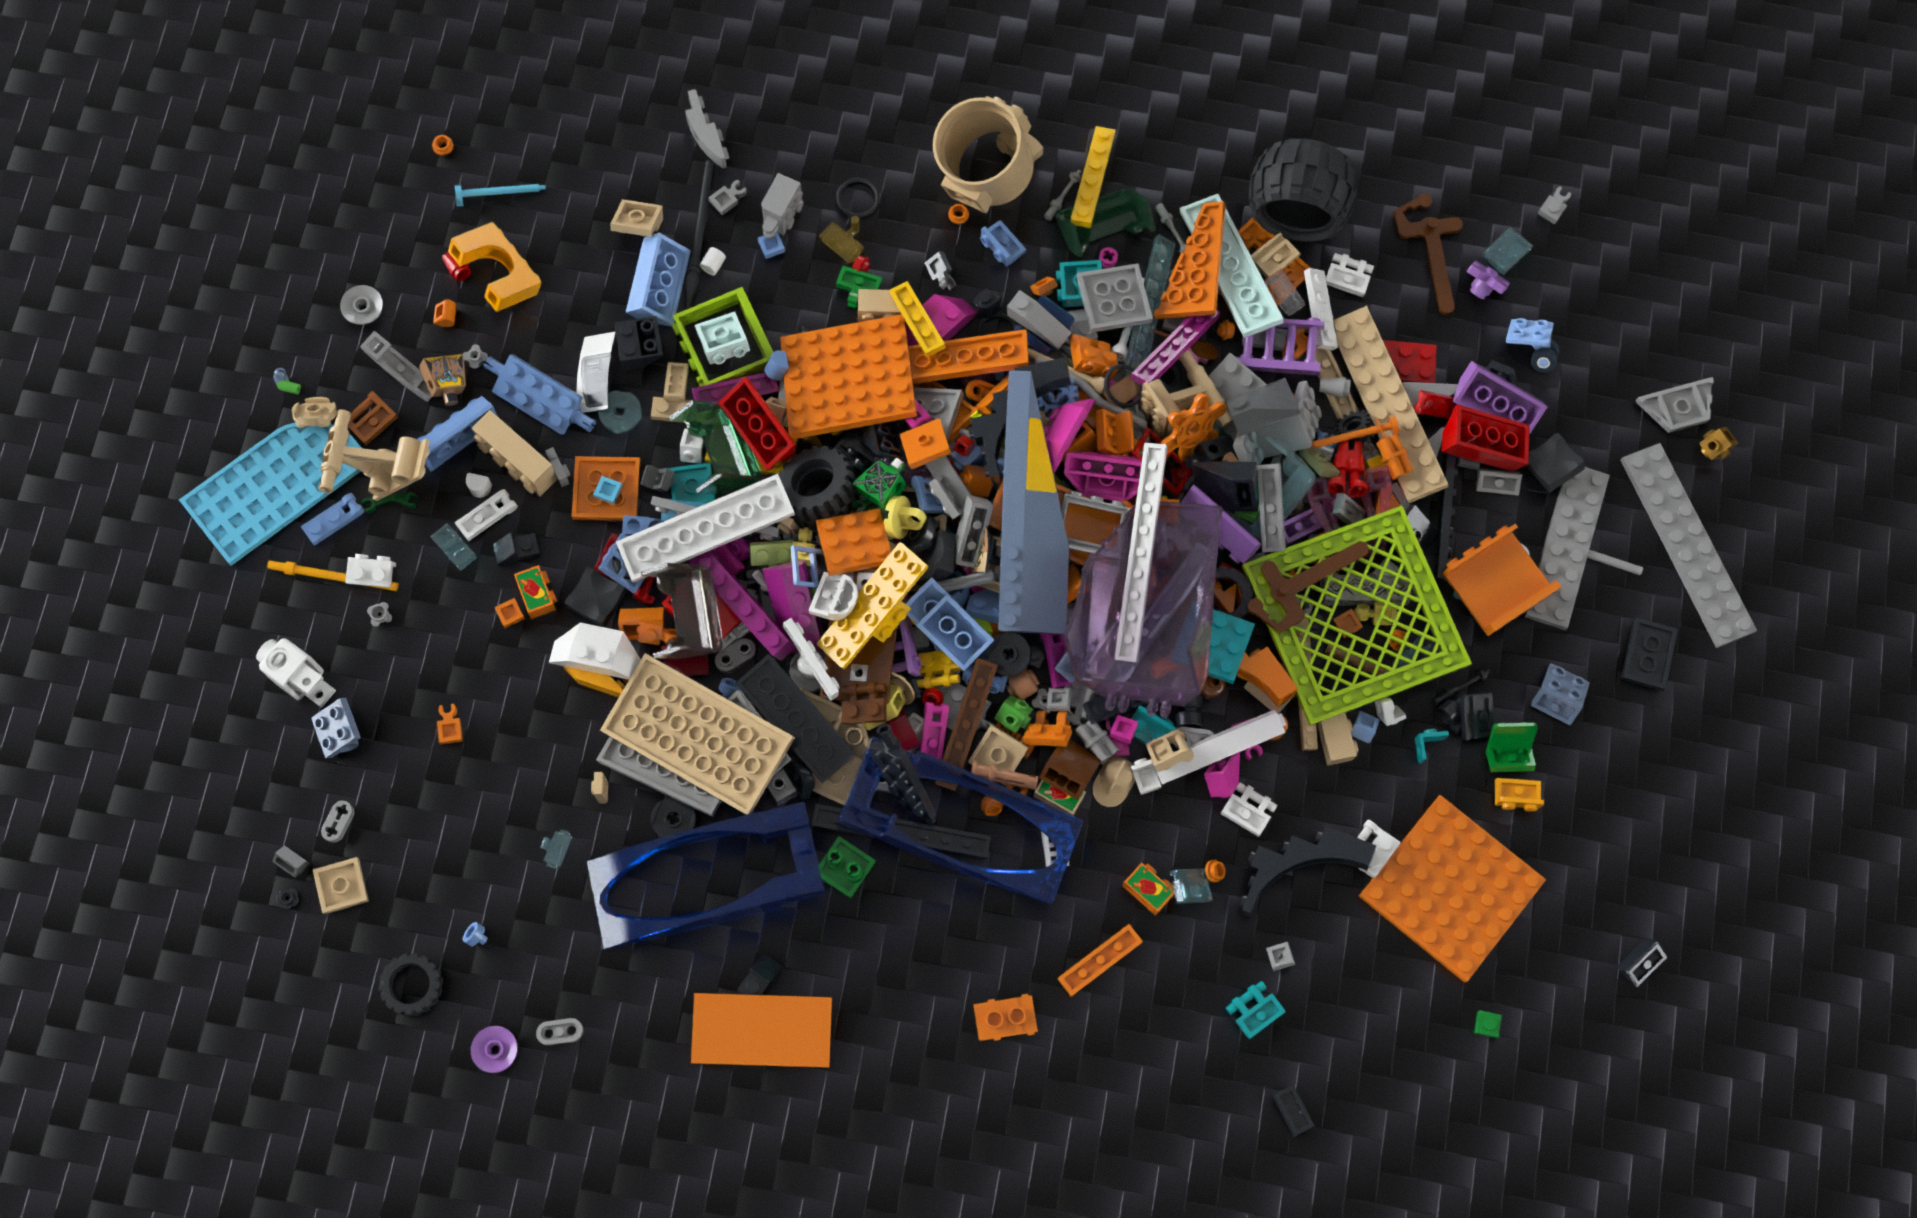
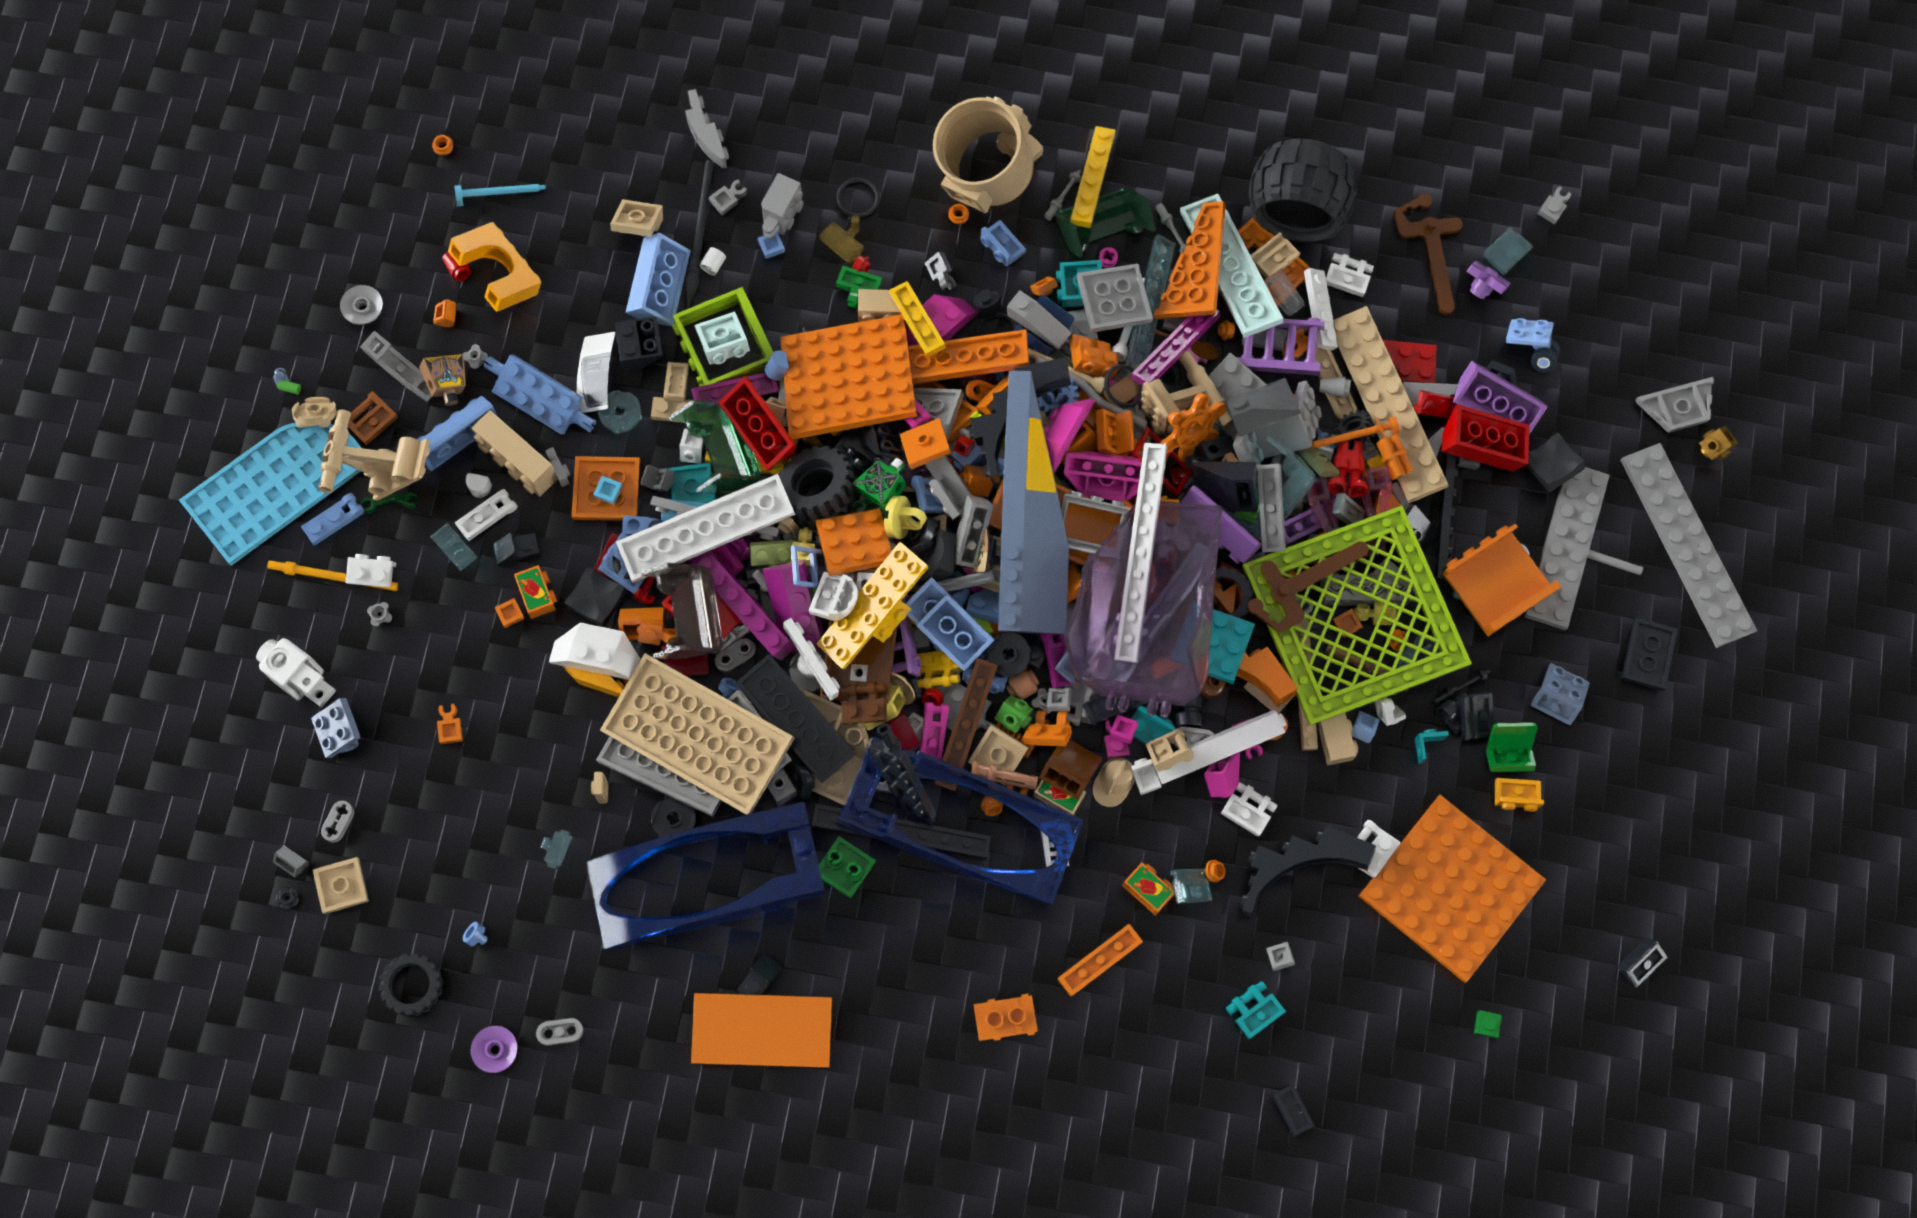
light grey piece [1068,711,1119,765] -> none
light grey slope [1476,468,1522,496] -> none

